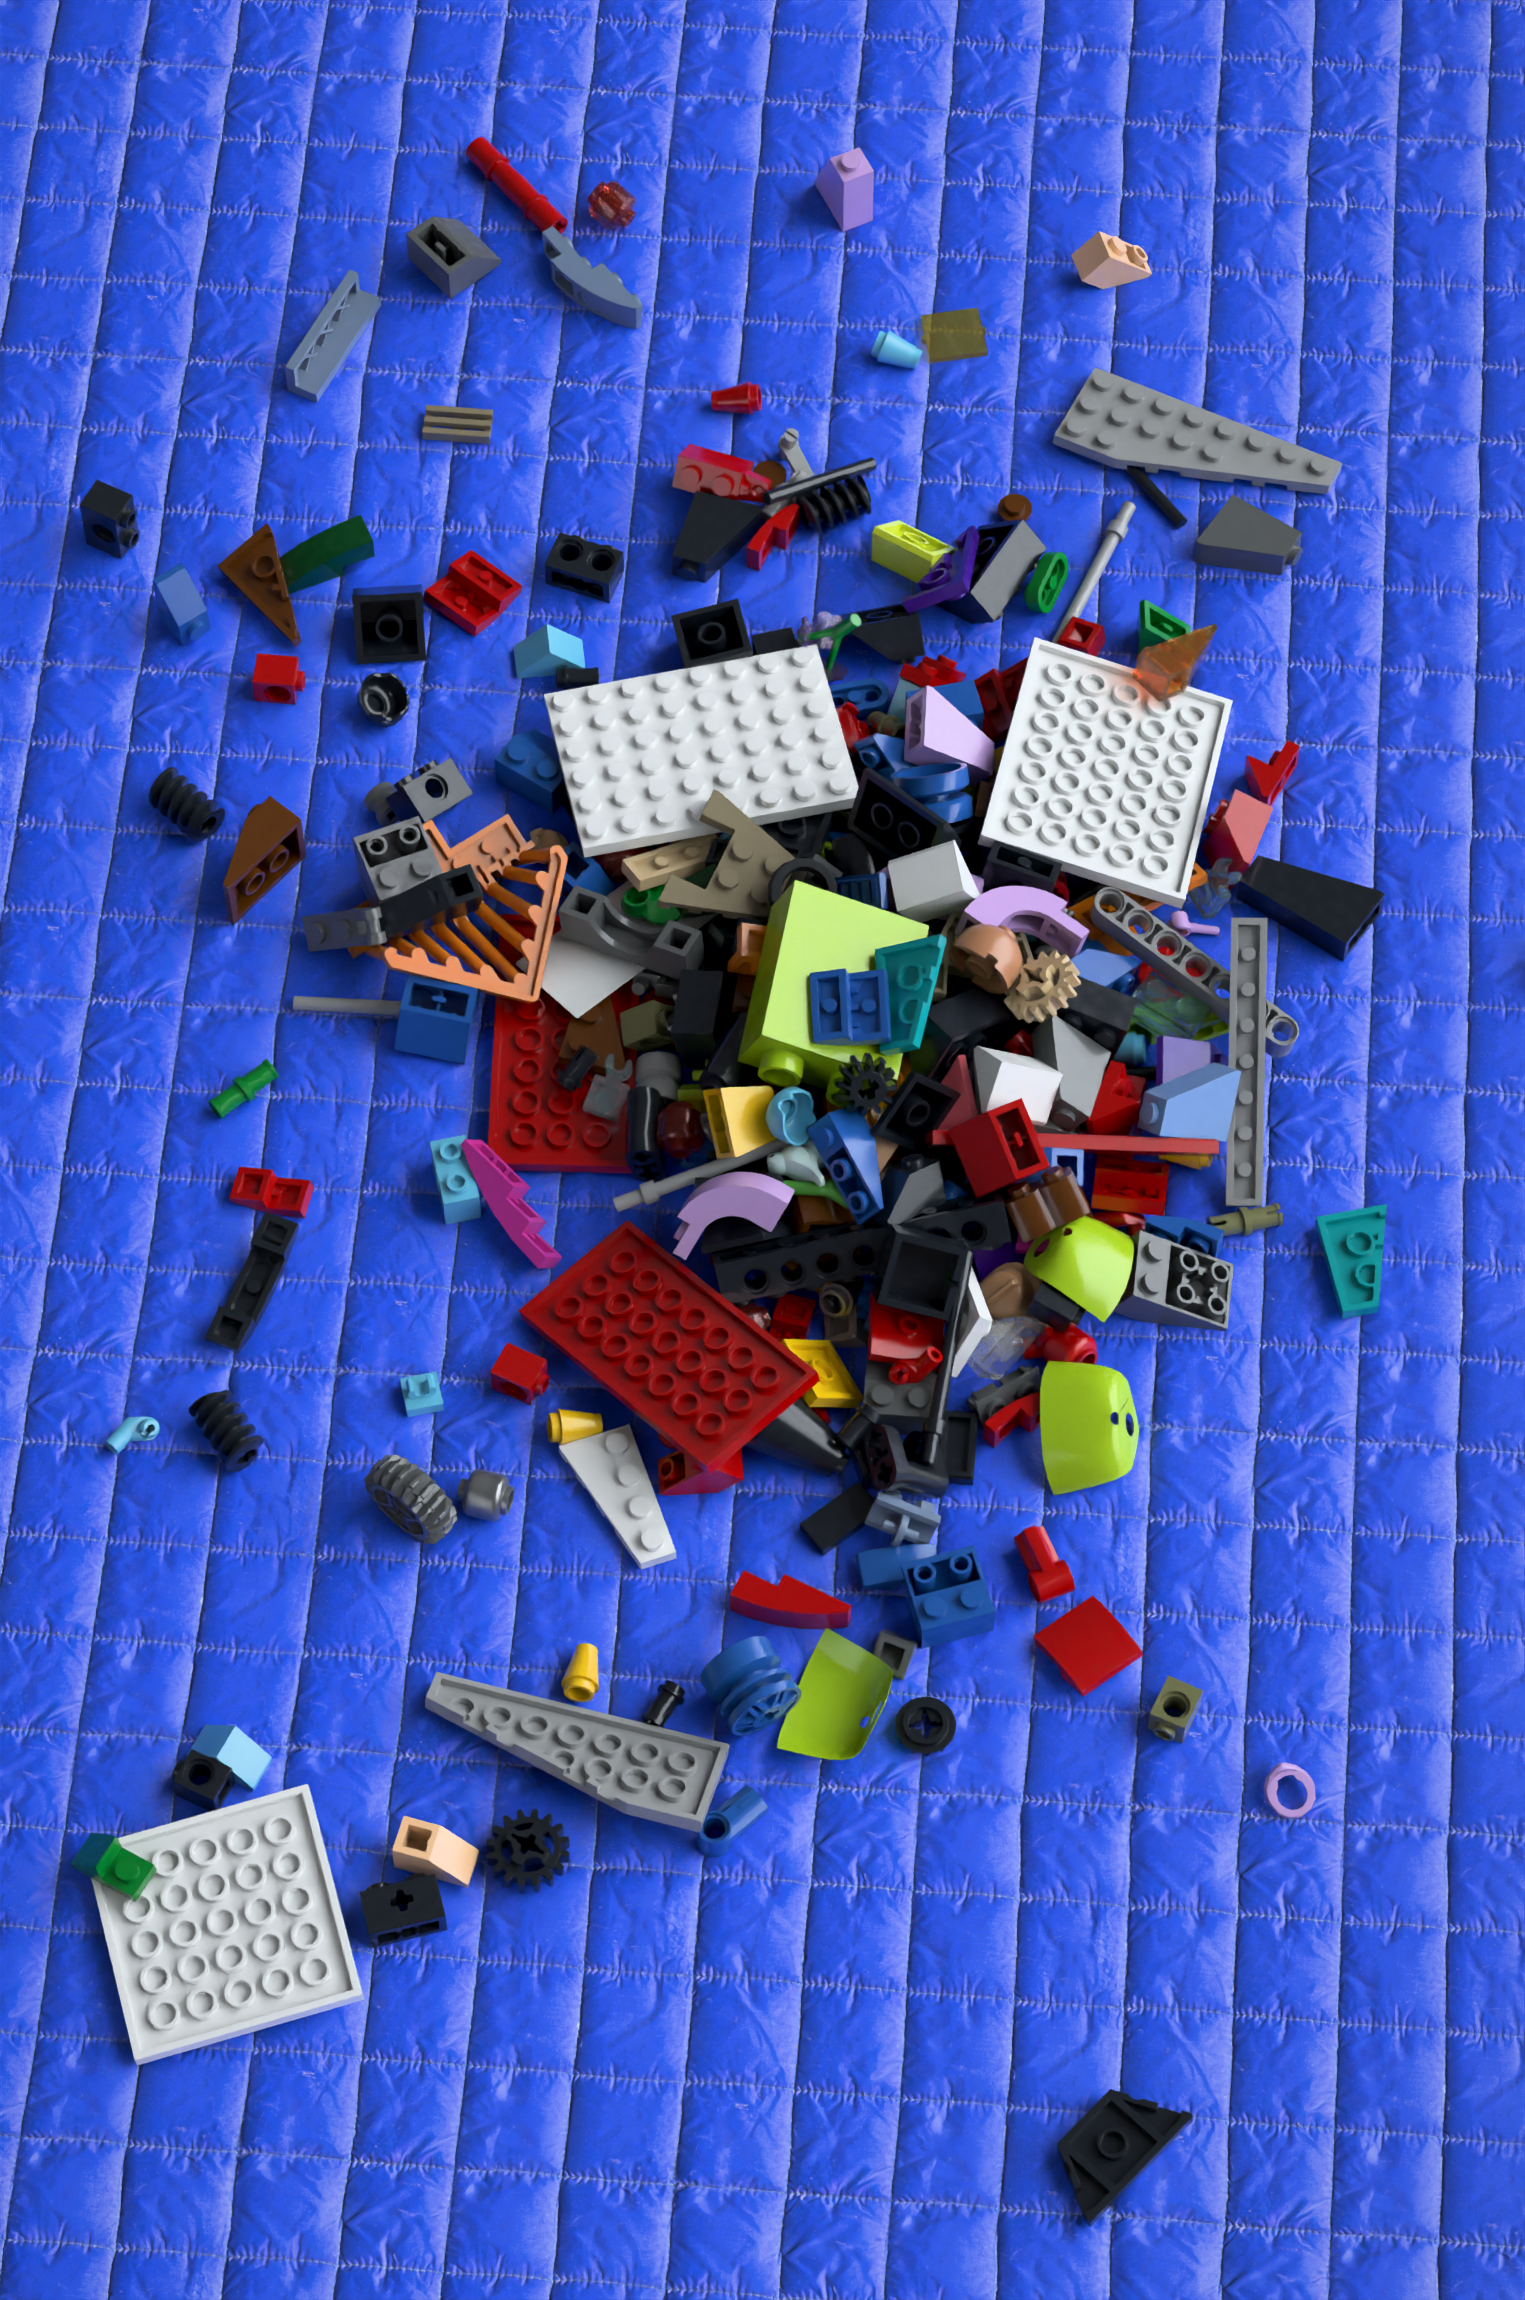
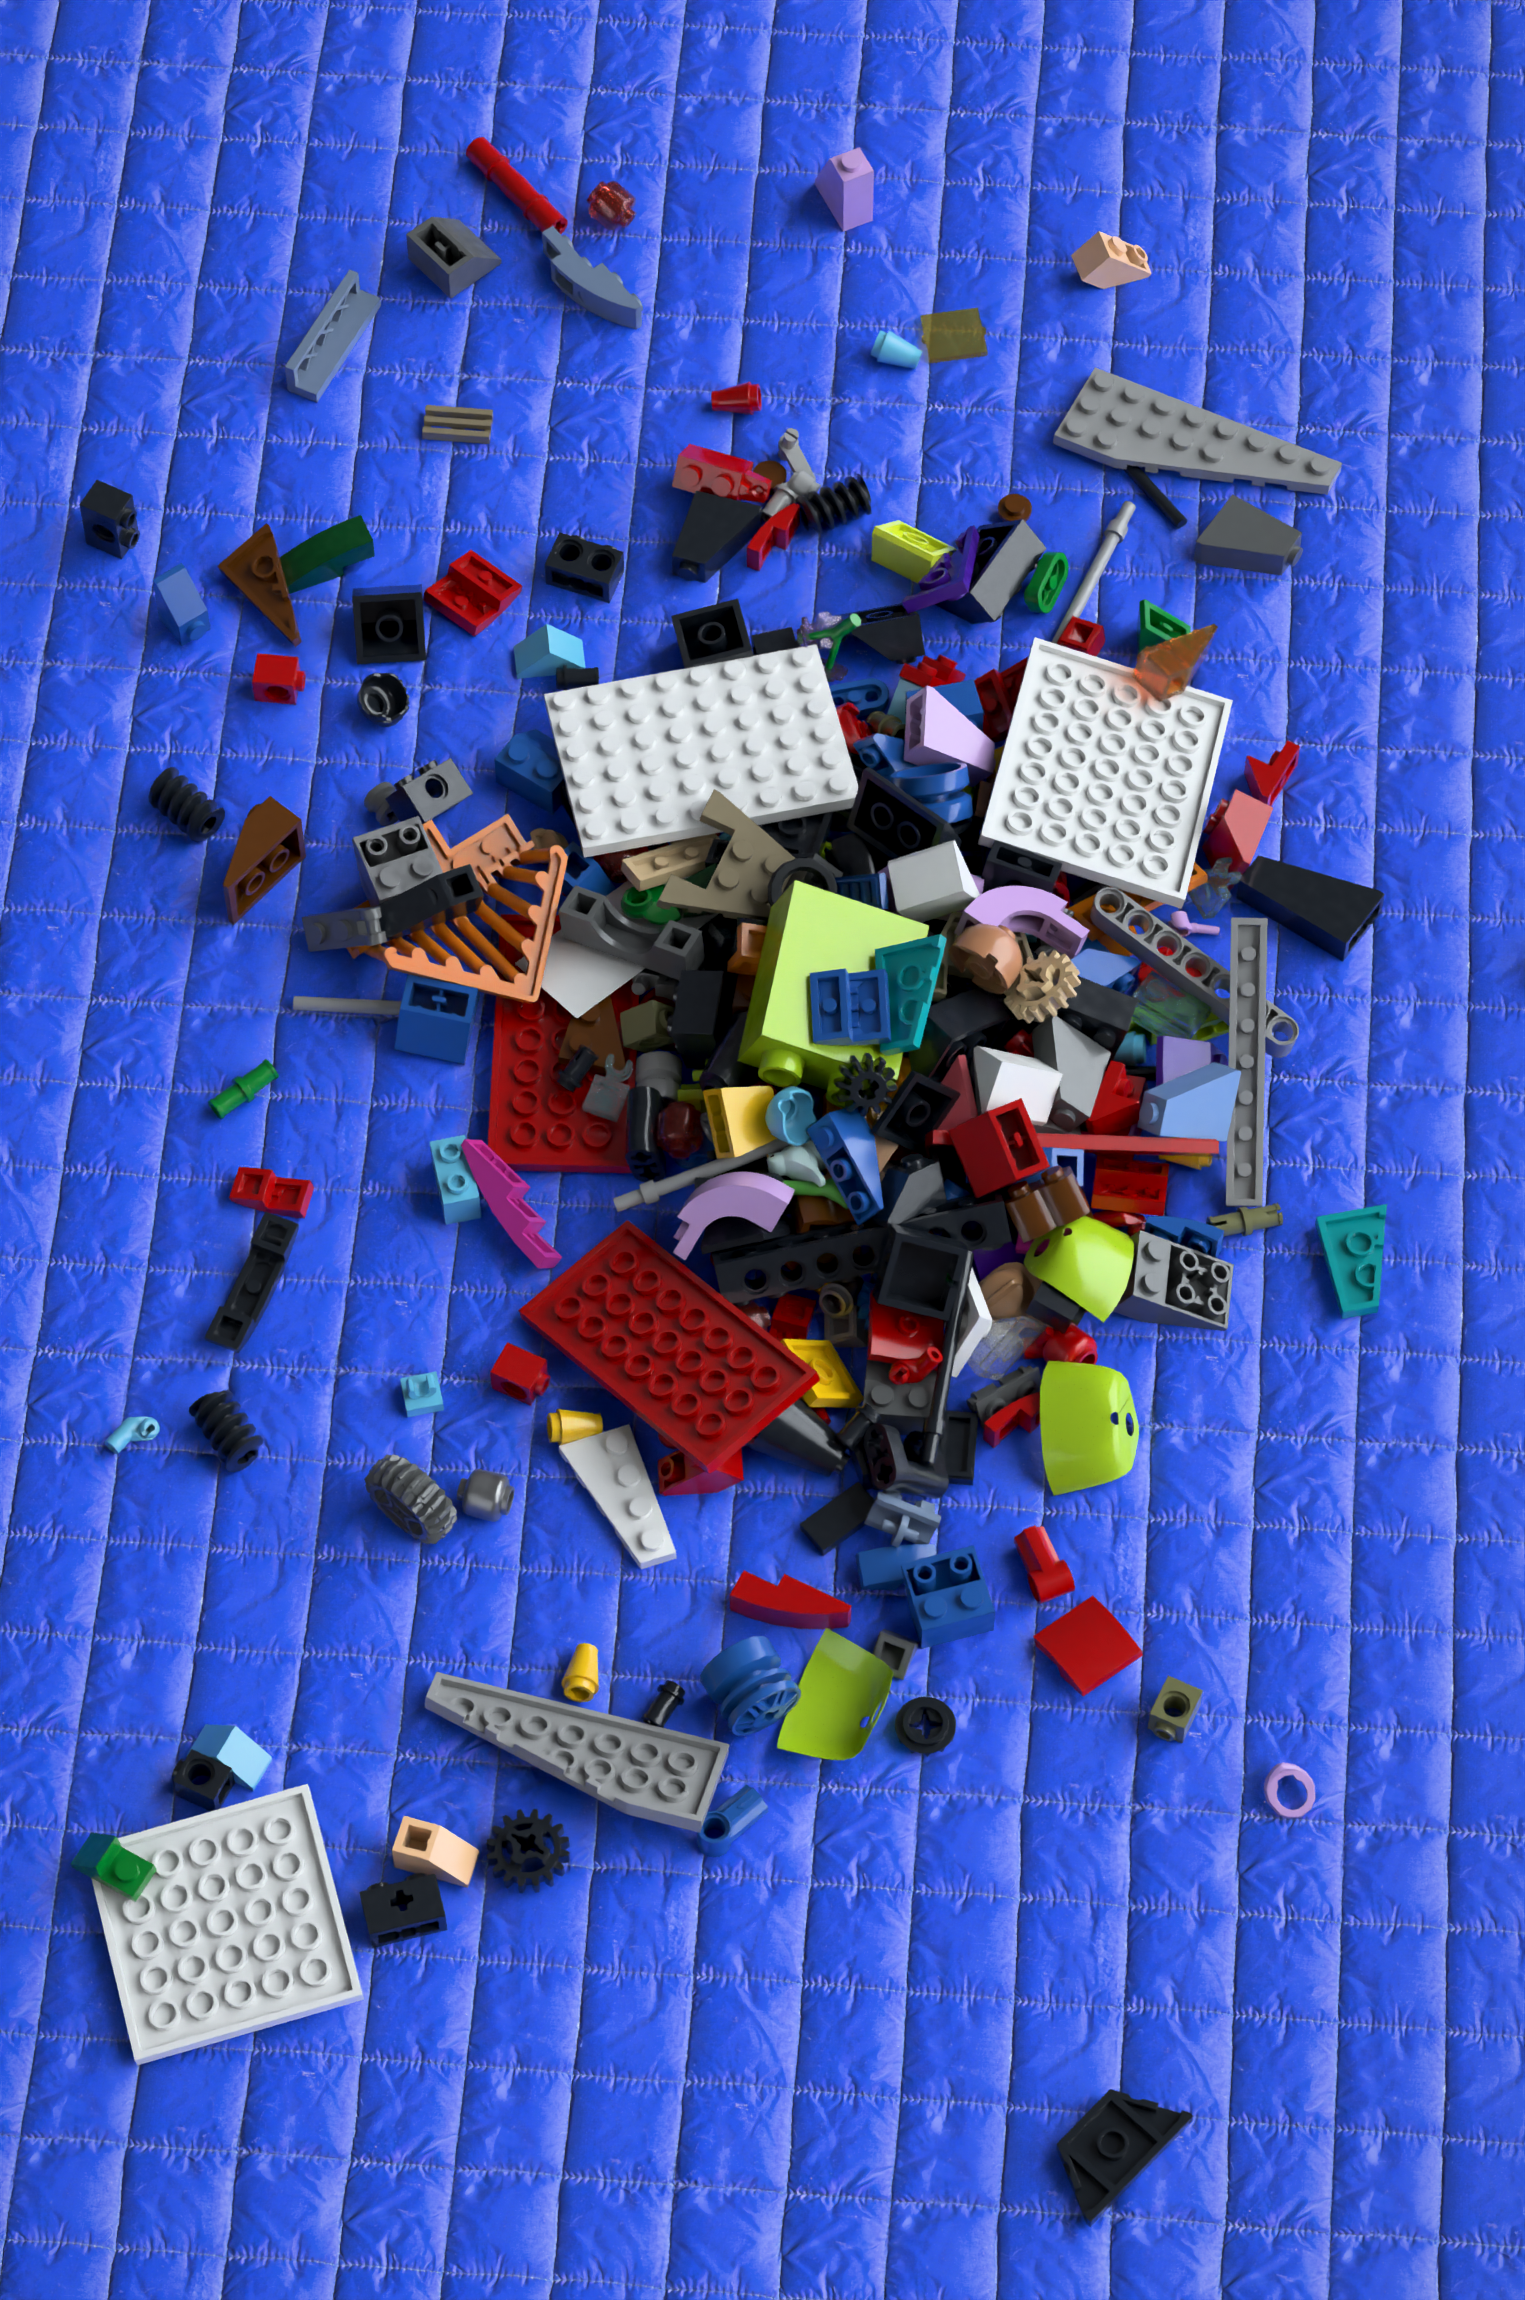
black bar [762,457,877,505] -> none

